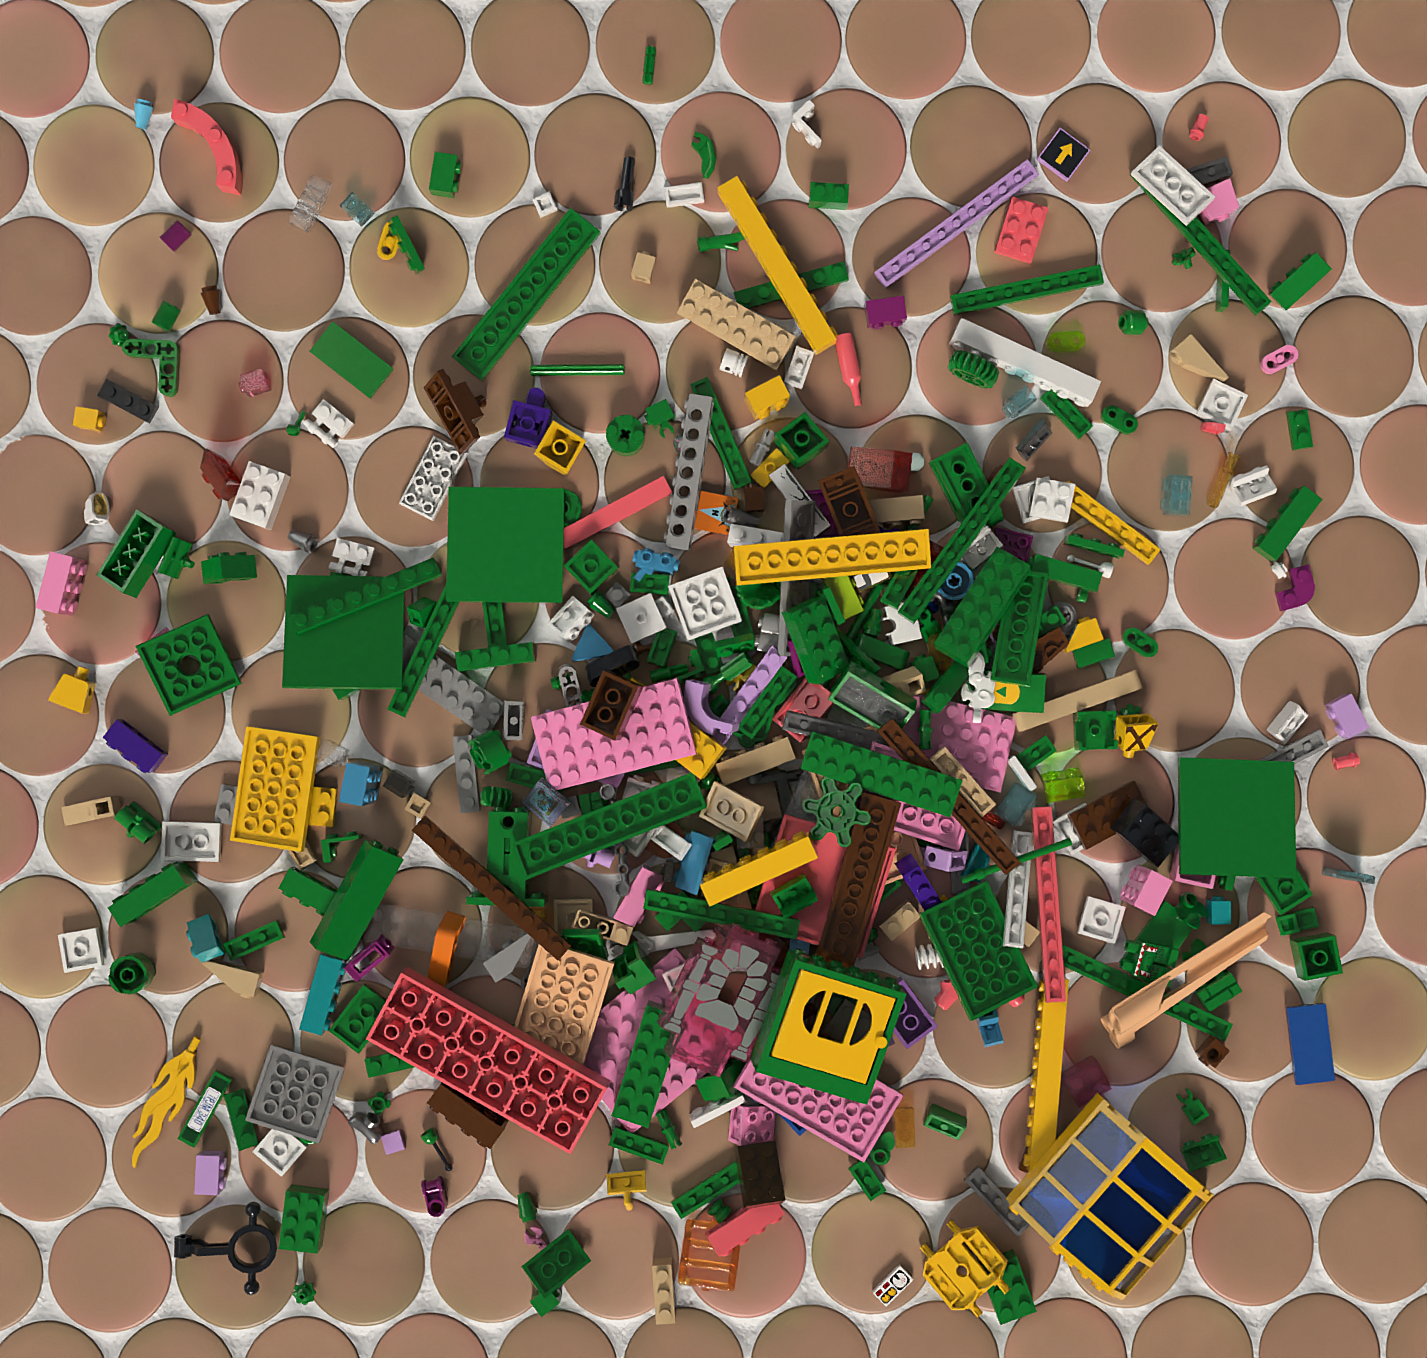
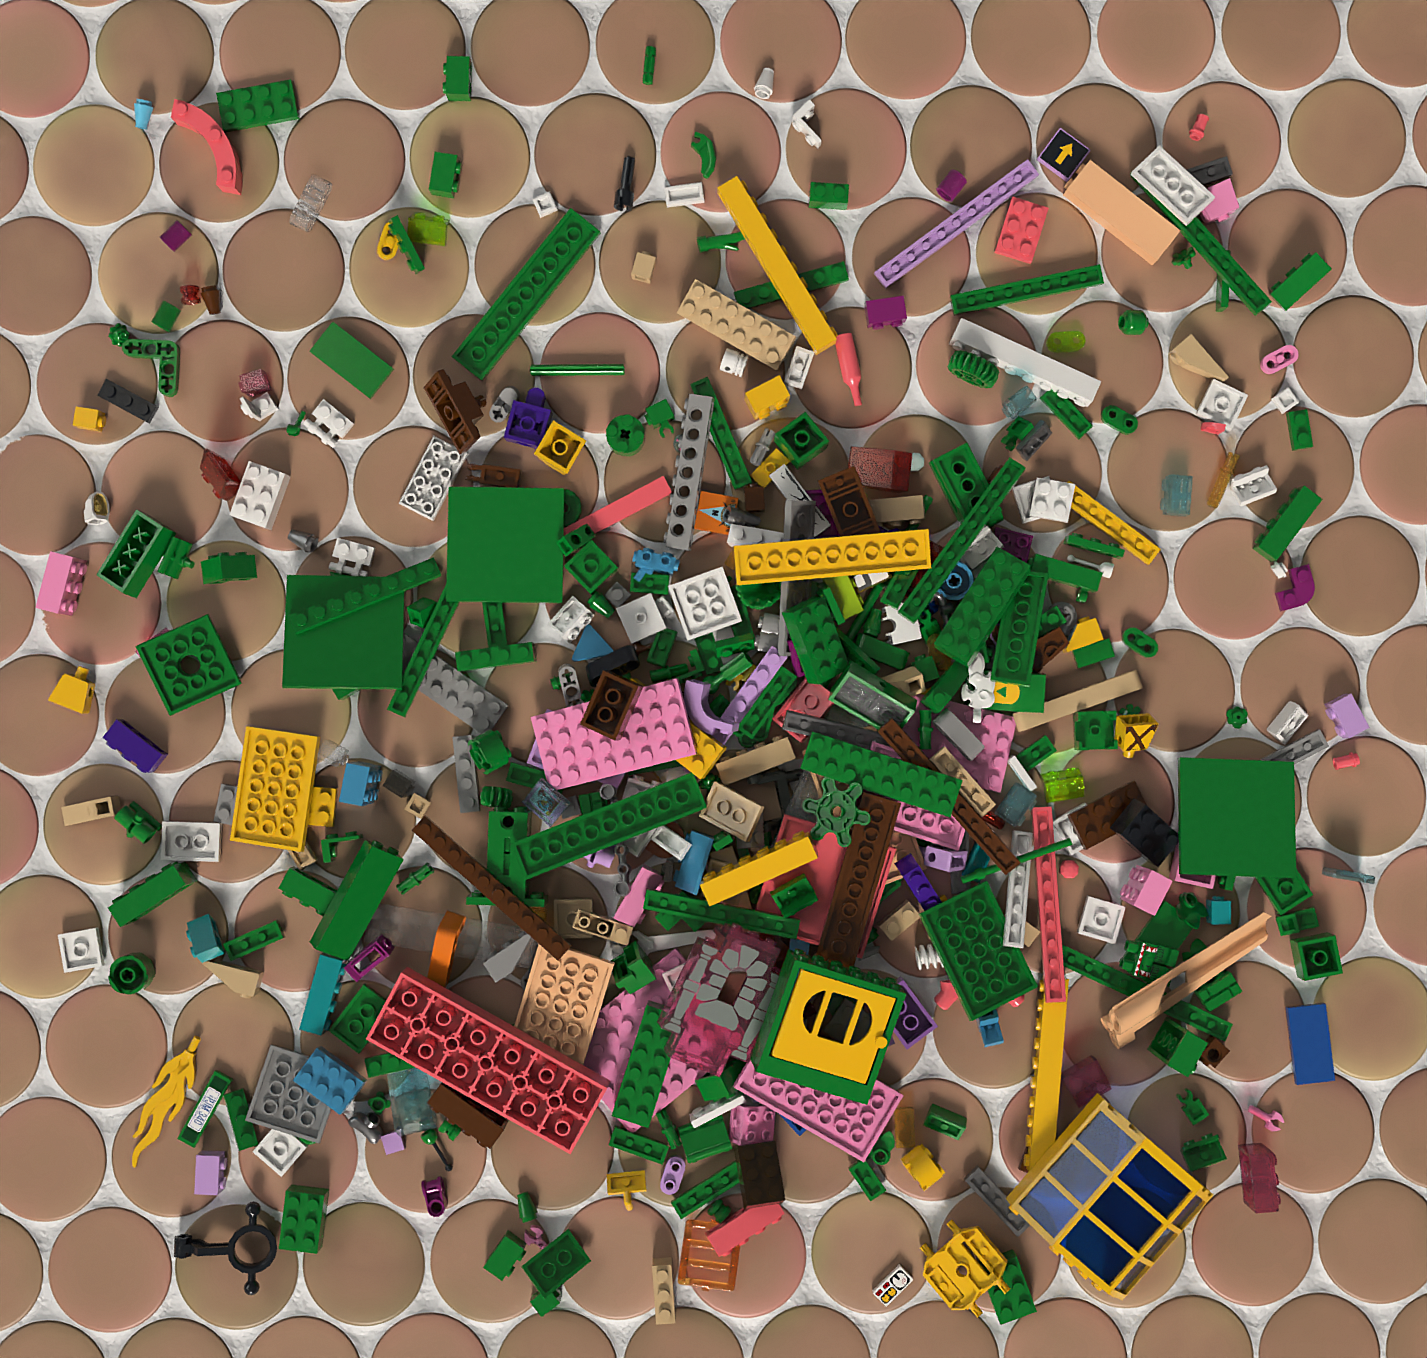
green plant [292,1281,317,1305] -> none
clear light blue bracket [340,192,375,227] -> none
light grey brick [503,700,524,740] -> none
green tile [562,929,609,960] -> none
none -> clear red wheel [180,285,201,305]
none -> green plate [216,79,300,133]
none -> white bracket [239,392,279,421]
none -> dark azure brick [293,1046,367,1115]
none -> clear light blue slope [387,1068,437,1136]
none -> green pin [396,863,434,895]
none -> clear neon green bracket [407,212,450,246]
none -> green wheel [438,1119,461,1141]
none -> green brick [443,56,472,101]
none -> reddish brown hinge [466,464,521,488]
none -> green brick [483,1230,527,1281]
none -> light grey piece [489,386,520,422]
none -> green leg [556,524,596,557]
none -> lavender plate [660,1155,685,1195]
none -> green piece [677,1114,733,1164]
none -> white cone [754,68,774,99]
none -> yellow brick [900,1144,945,1191]
none -> light grey beam [932,708,985,761]
none -> magenta piece [936,169,967,202]
none -> green plate [1001,416,1034,451]
none -> coral tile [1059,860,1079,878]
none -> light nougat brick [1063,160,1181,265]
none -> green brick [1147,1017,1208,1077]
none -> green plant [1226,706,1248,729]
none -> clear pink brick [1238,1143,1281,1214]
none -> bright pink bar [1248,1105,1284,1131]
none -> white tile [1271,387,1299,414]

